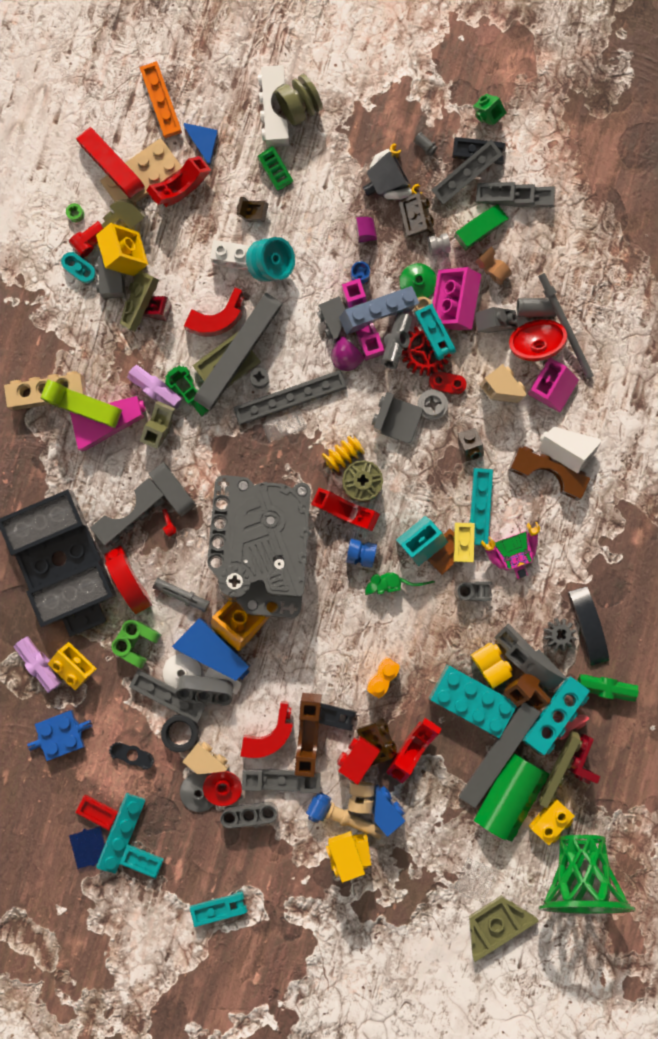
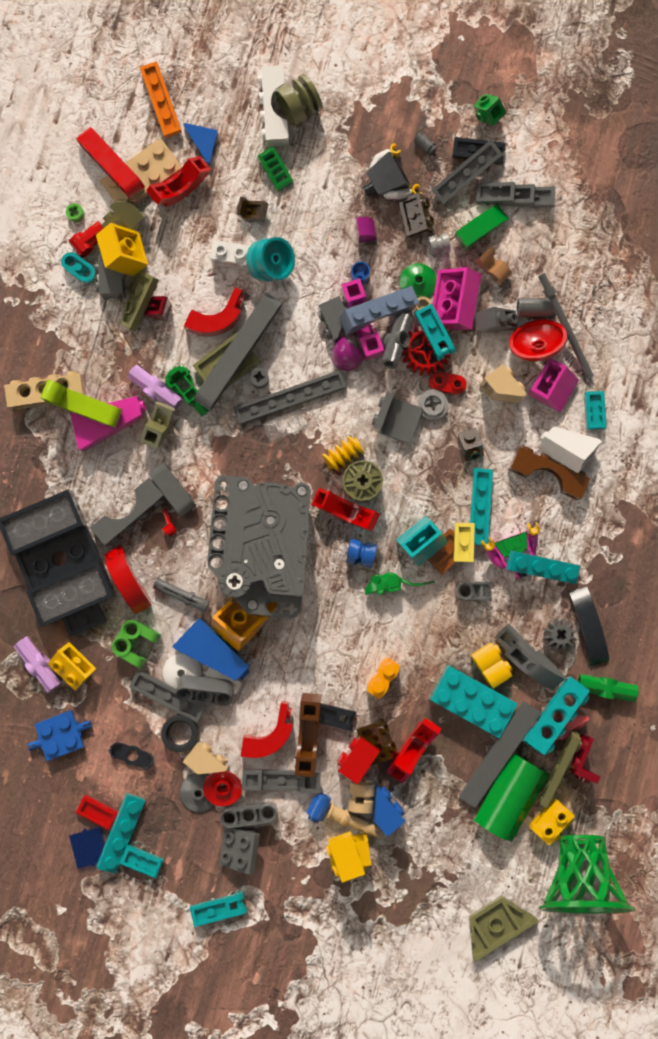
reddish brown brick [504,674,551,710] -> none
none -> dark grey plate [219,827,260,875]
none -> teal plate [506,550,581,584]
none -> teal plate [584,391,607,430]

